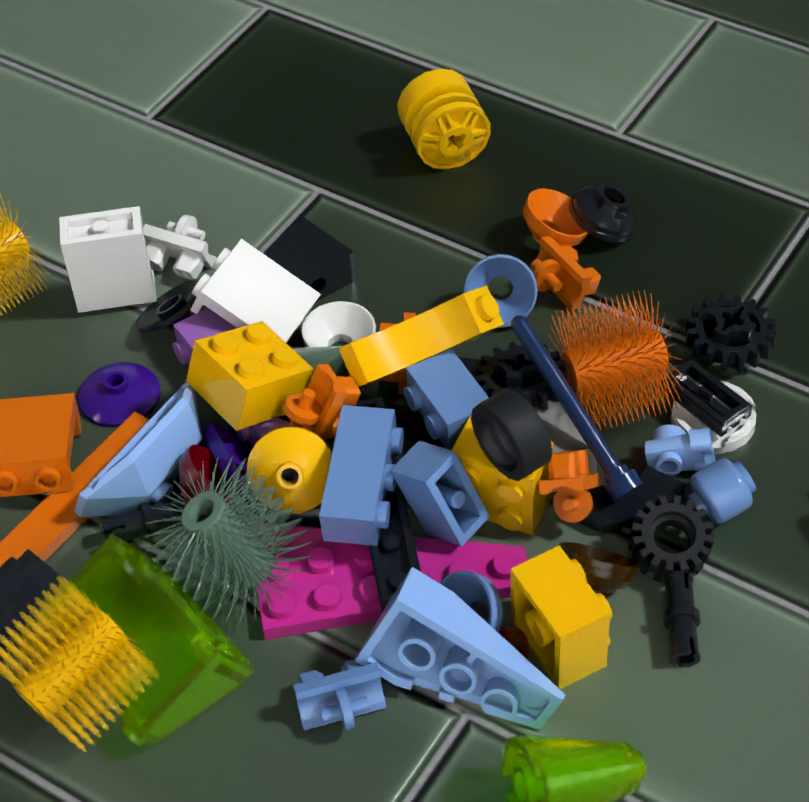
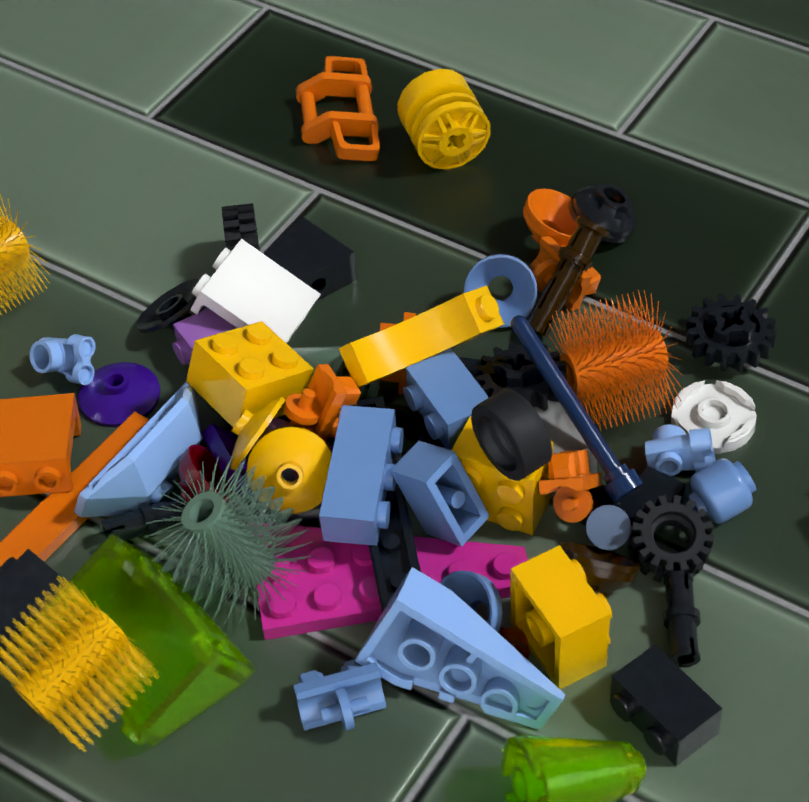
white panel [59,206,157,313] -> none
white hips [143,214,217,280] -> none
white piece [302,301,376,347] -> none
black tile [660,358,752,437] -> none
none -> light blue plate [30,334,95,385]
none -> black tyre [222,203,260,251]
none -> yellow dish [230,396,286,471]
none -> orange bar [296,56,380,161]
none -> dark brown pin [528,216,610,338]
none -> sand blue tile [585,505,631,551]
none -> black brick [610,644,723,766]

